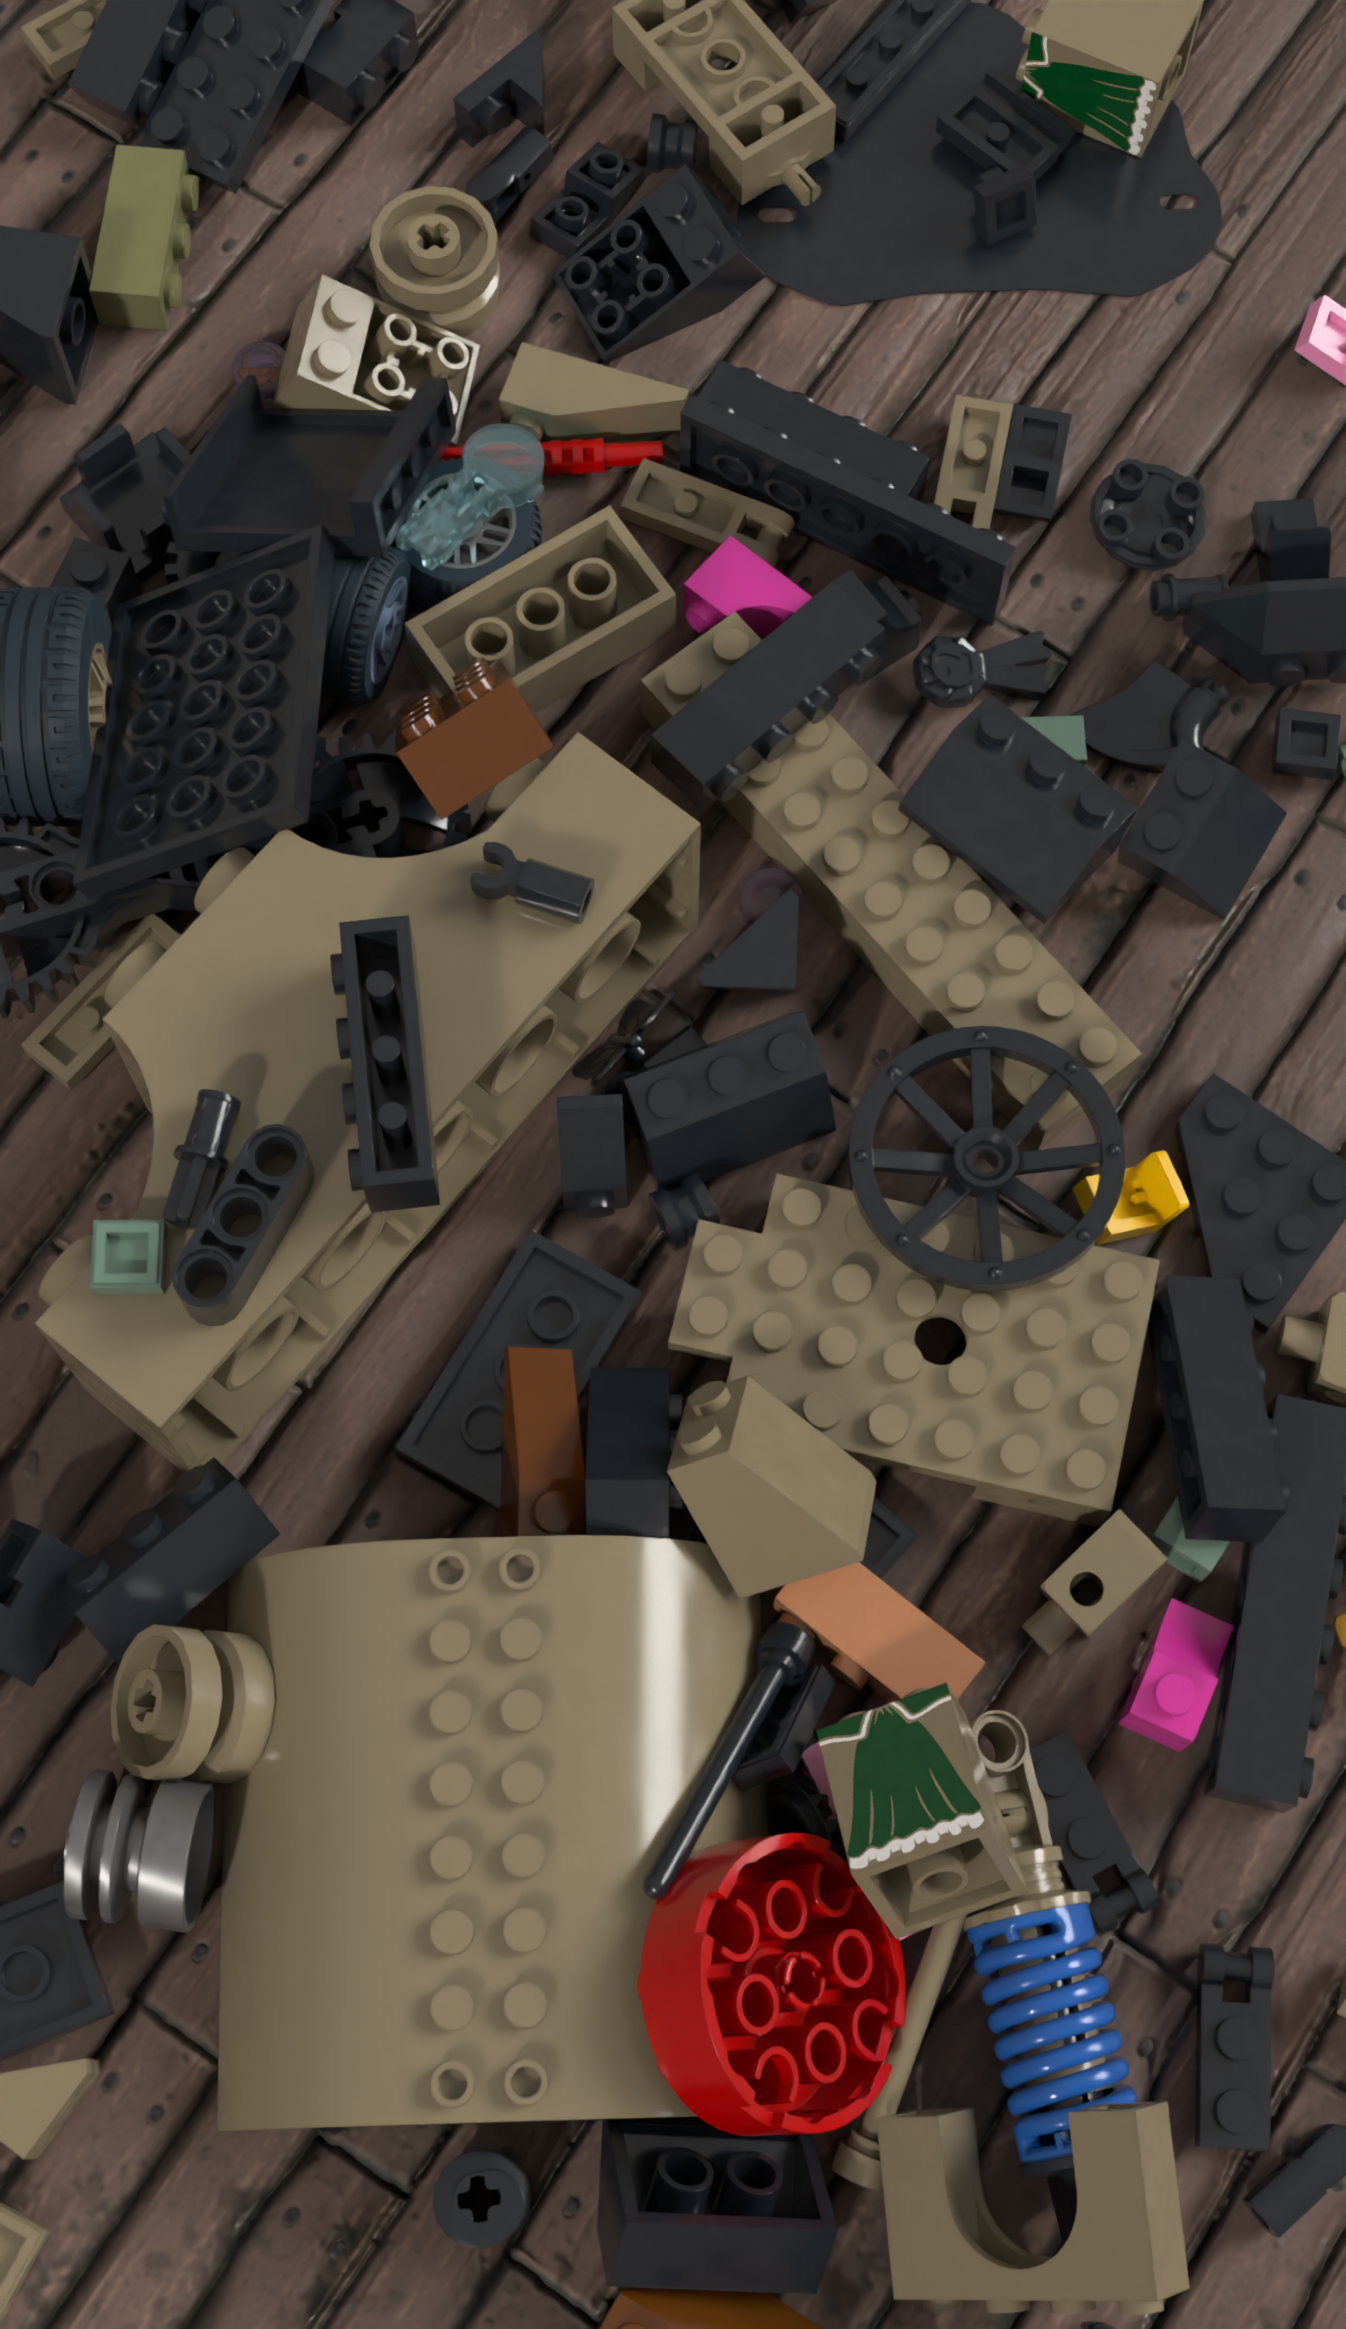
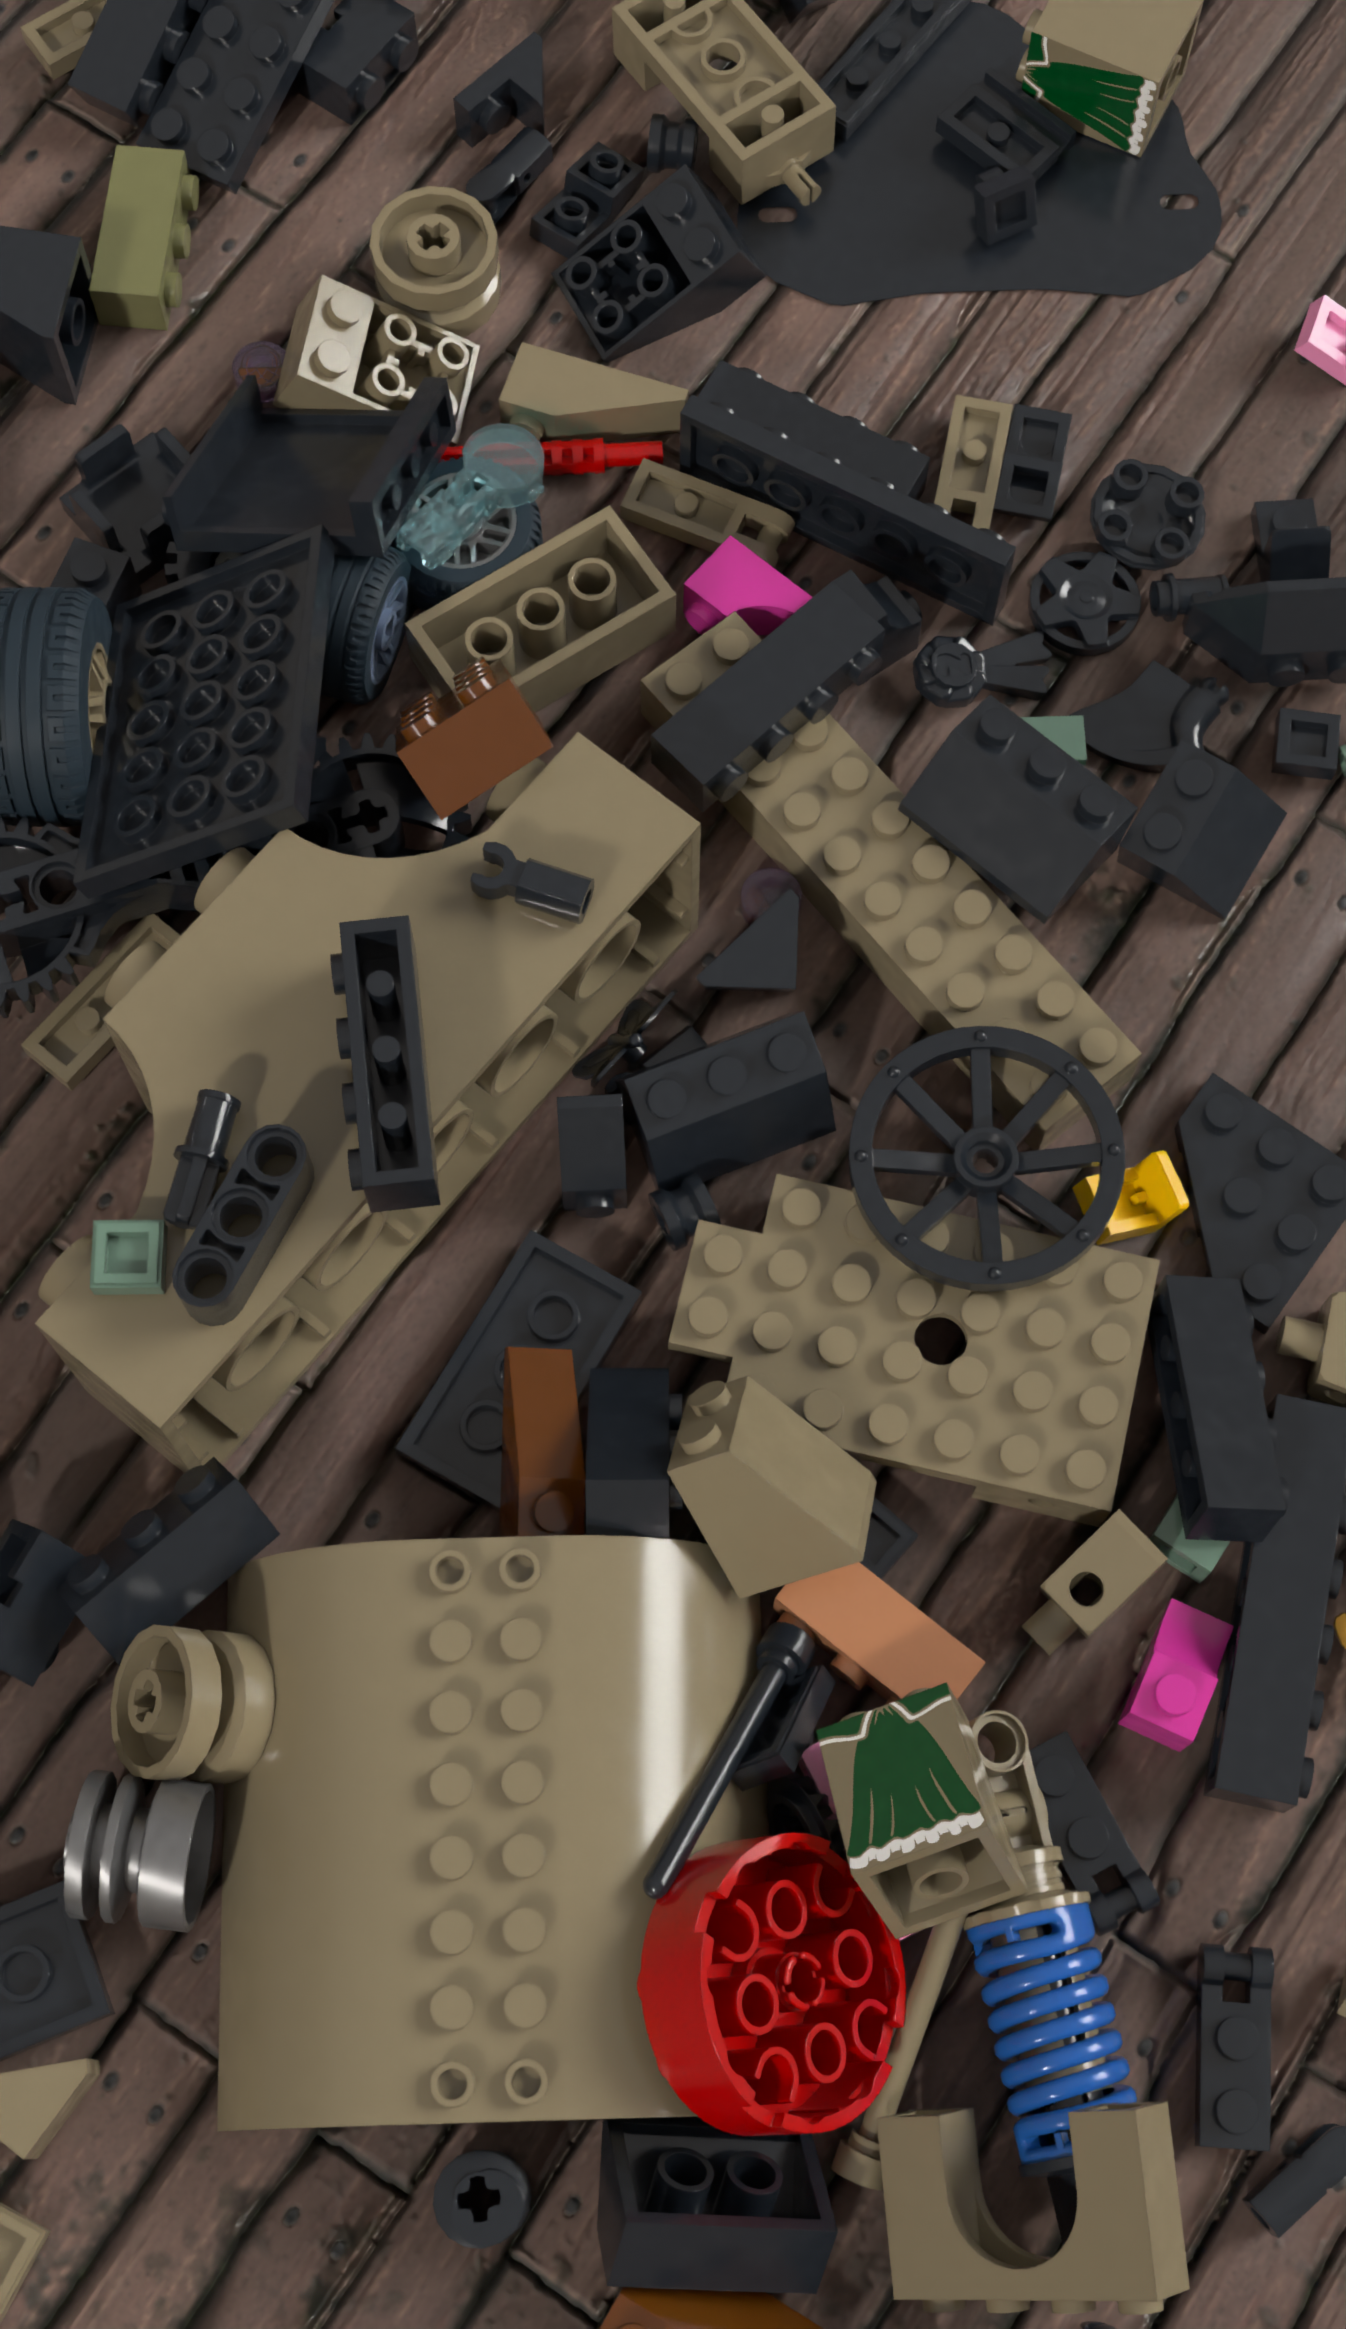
none -> black wheel [1028,551,1141,656]

